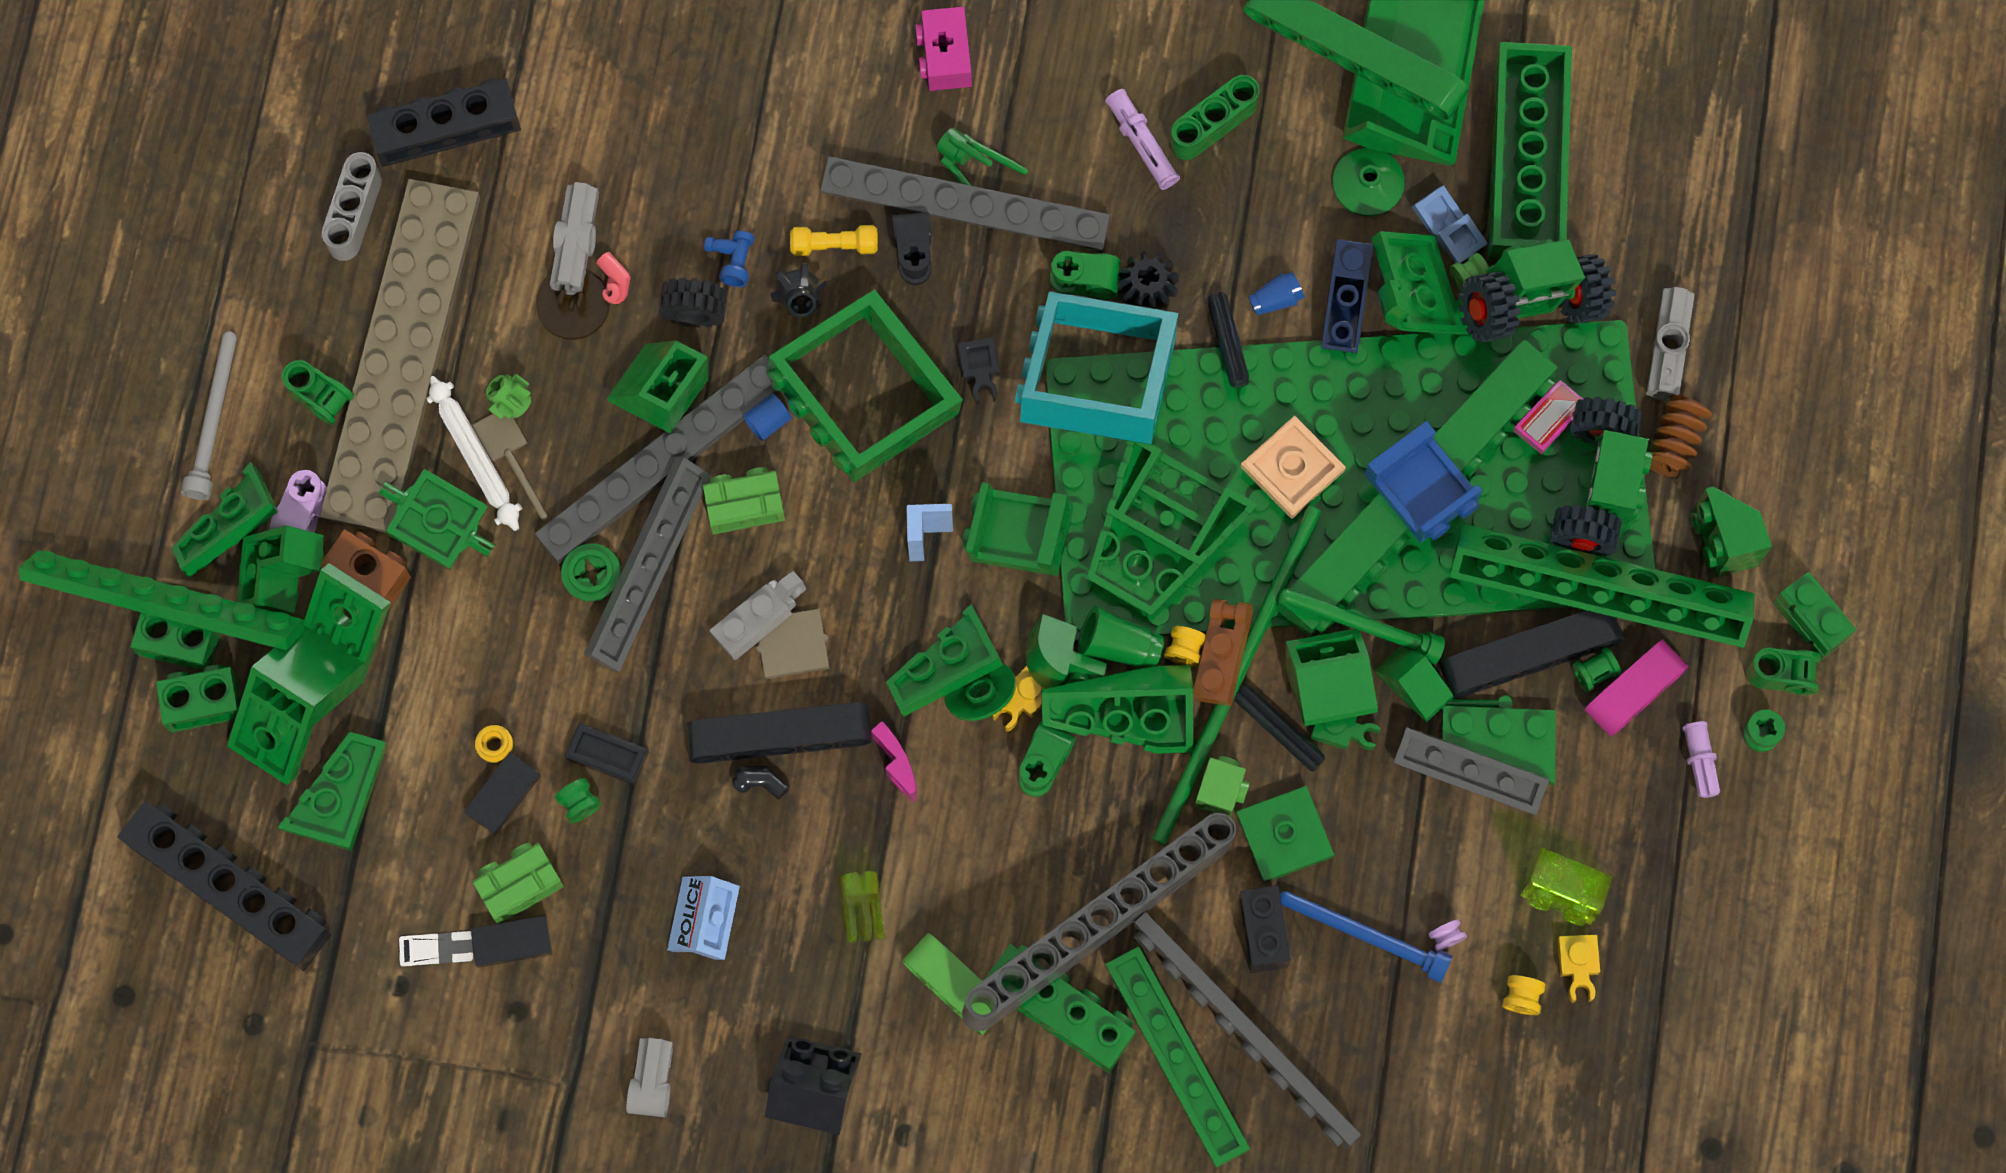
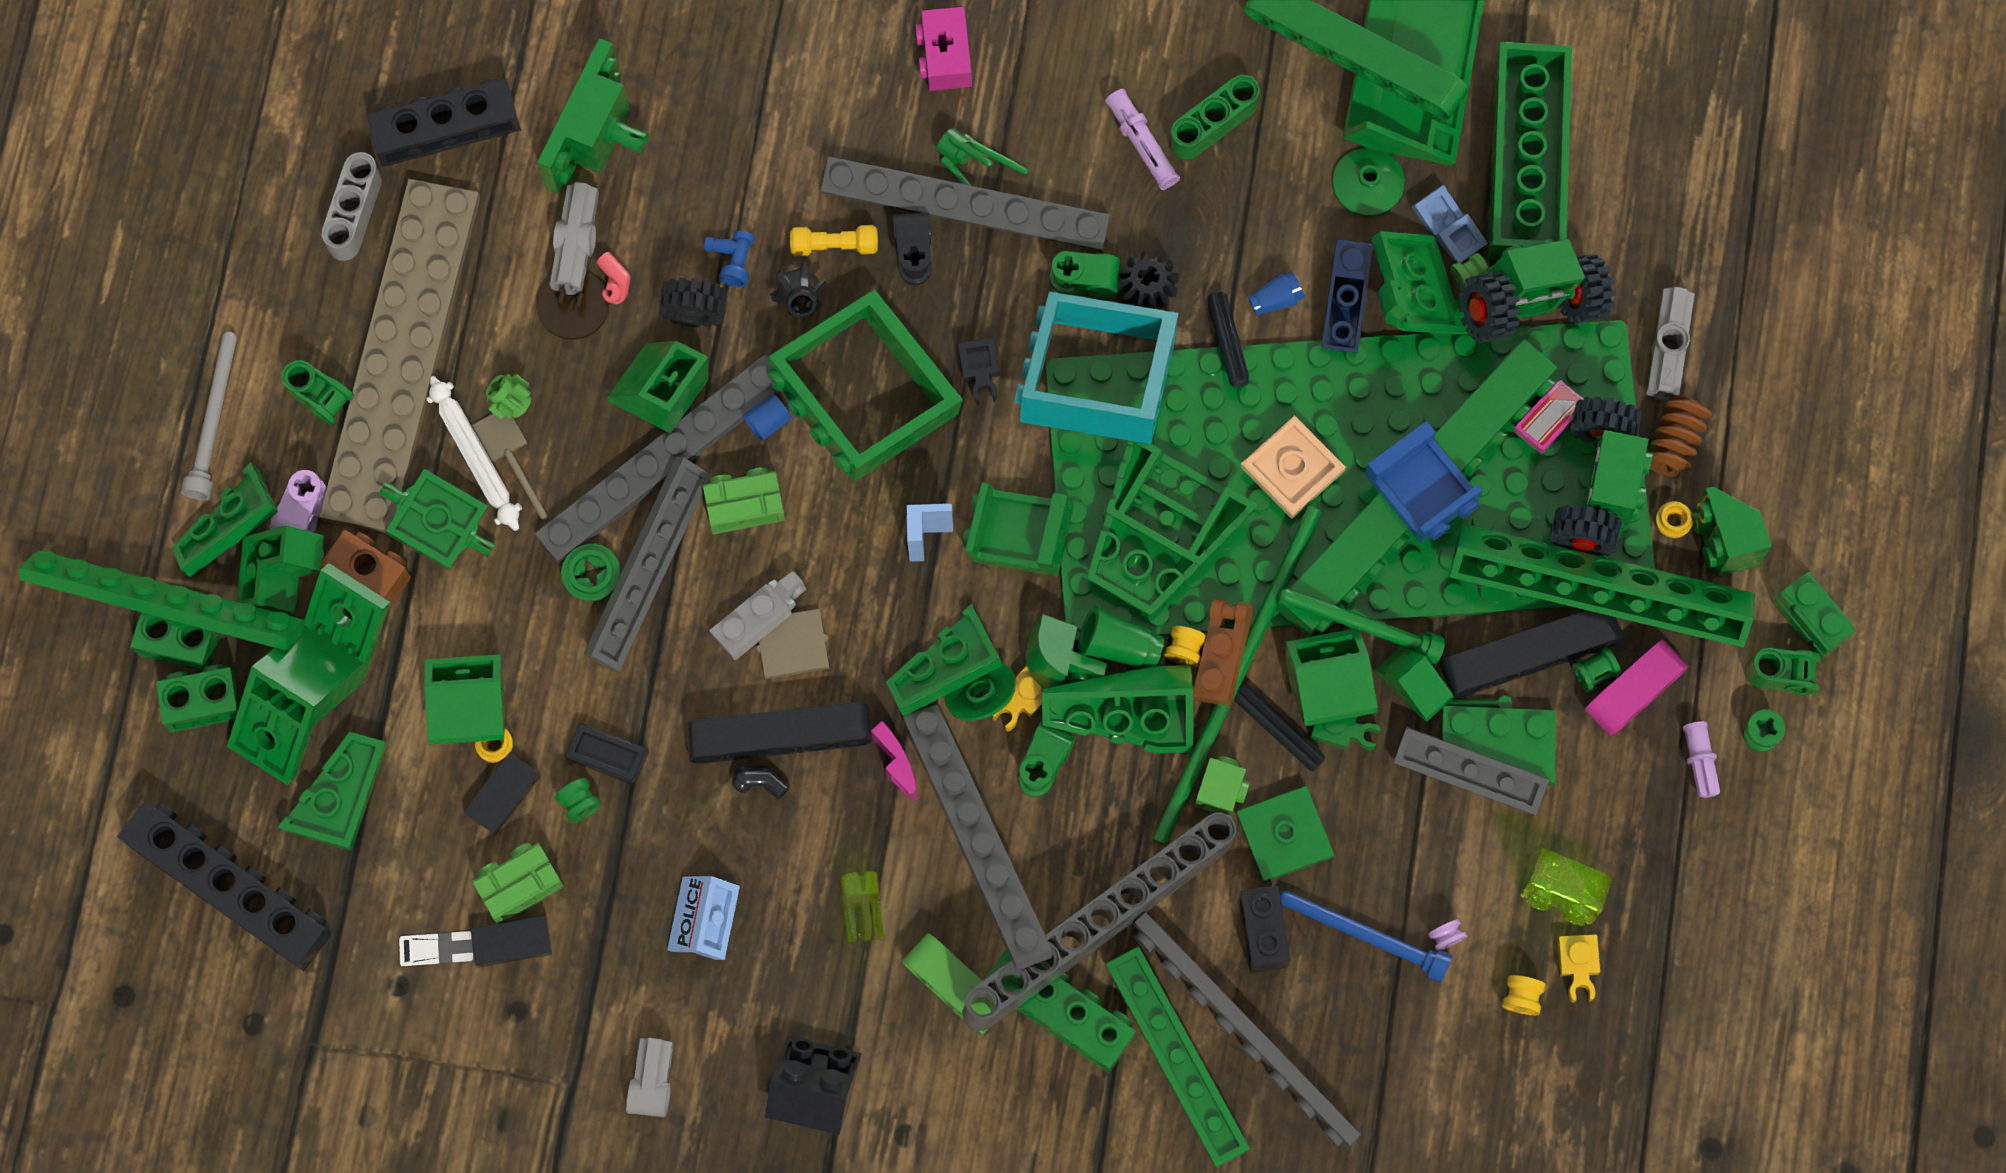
none -> green slope [424,654,505,745]
none -> green brick [537,38,649,194]
none -> dark grey plate [903,704,1052,971]
none -> yellow plate [1655,501,1693,538]

